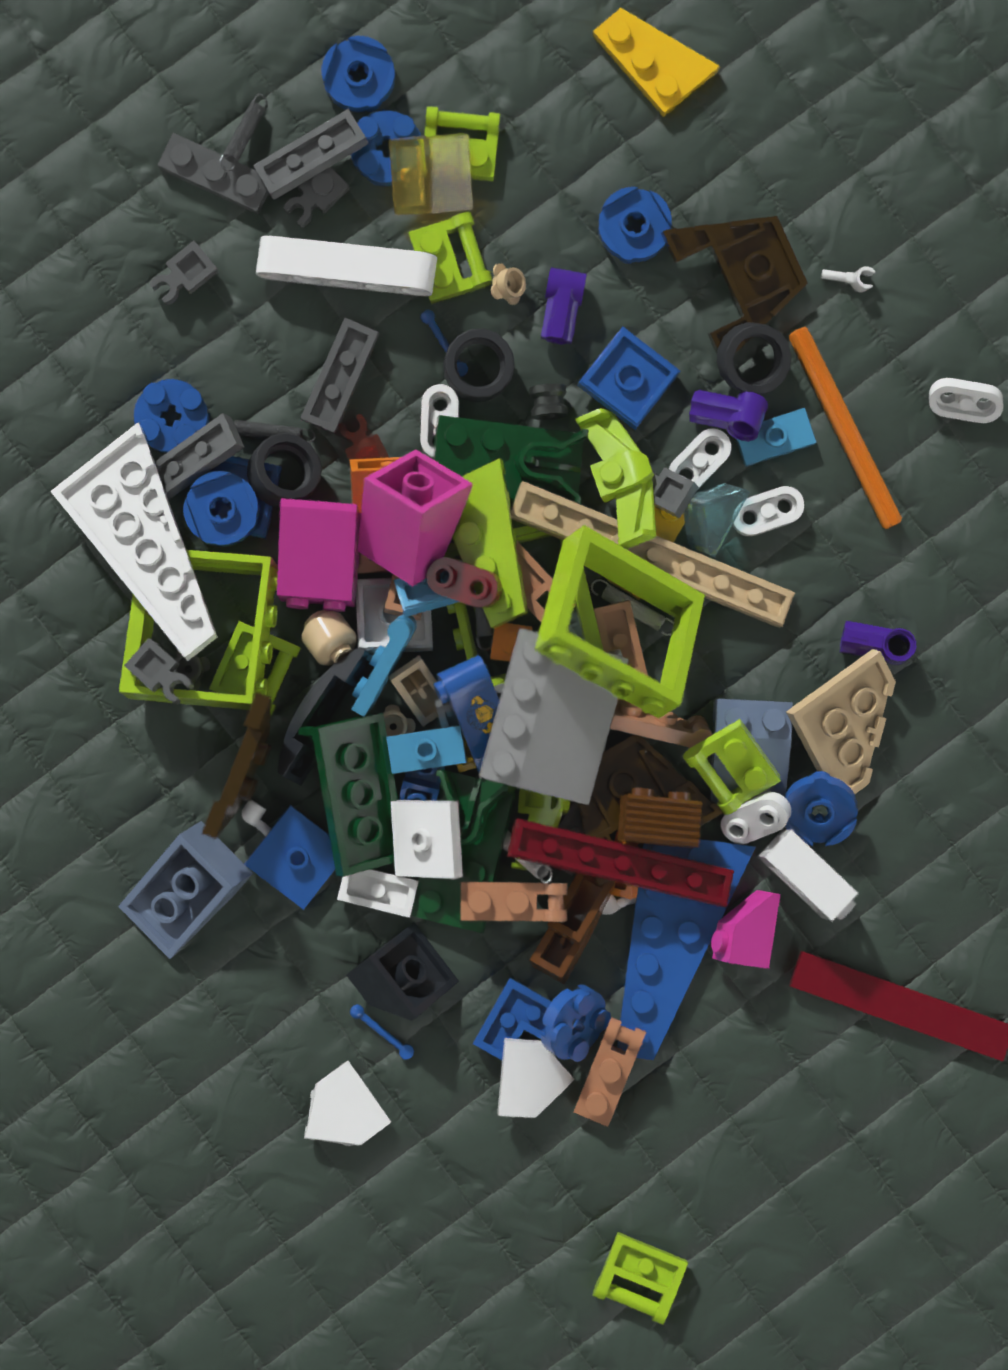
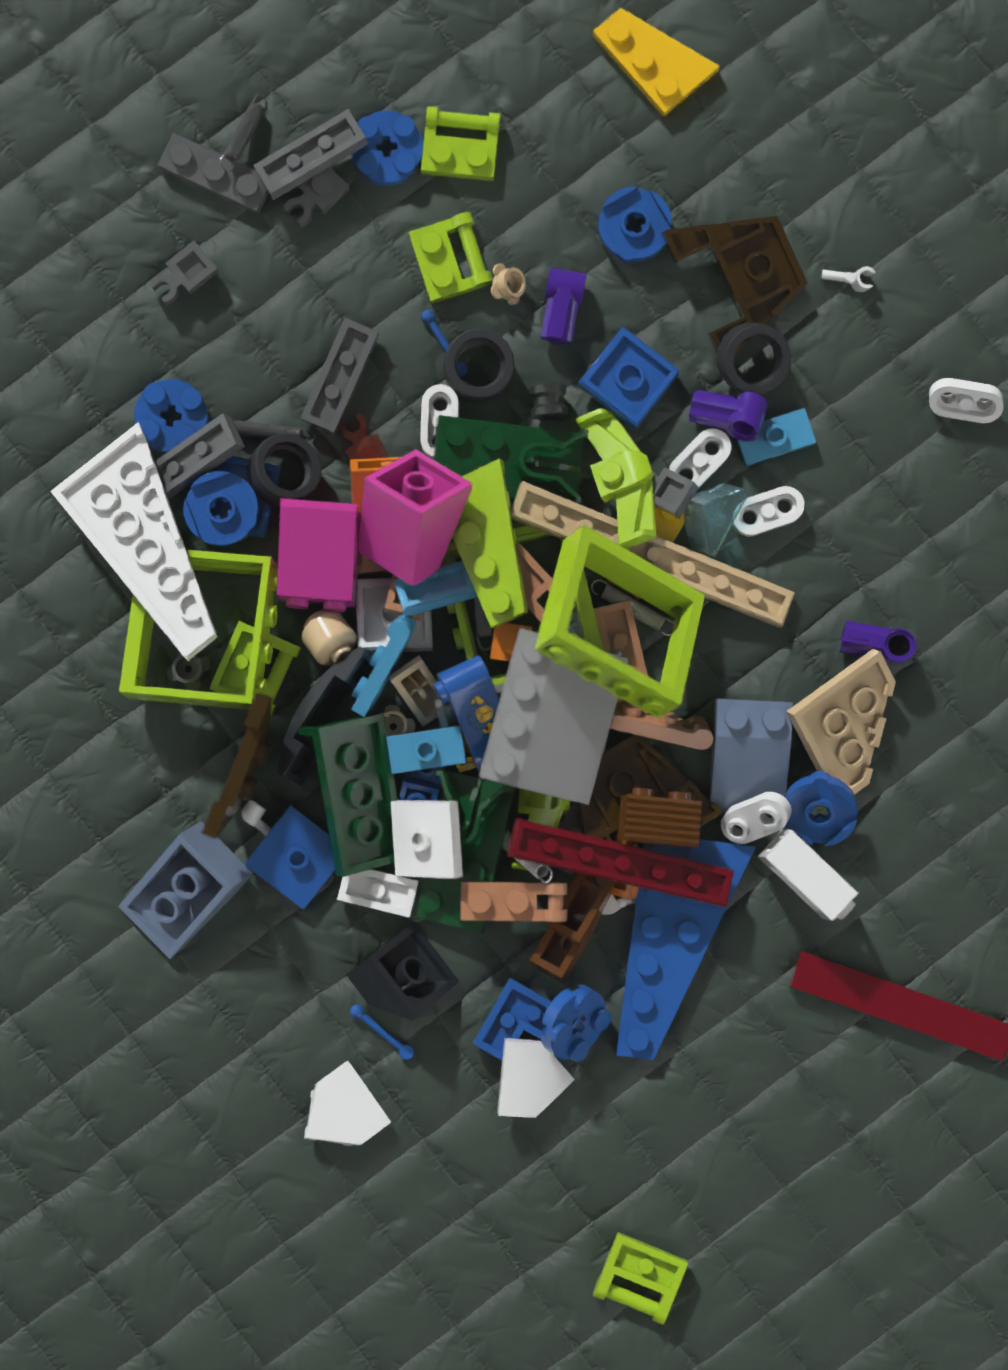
dark grey plate [124,638,194,704] -> none
white beam [256,236,437,296] -> none
blue plate [321,36,395,112] -> none
clear yellow slope [389,133,473,215] -> none
plate [427,557,502,608] -> none
nougat plate [574,1017,646,1127] -> none
lime plate [683,719,781,815] -> none
dark pink slope [711,890,781,969] -> none
orange axle [789,327,902,529] -> none

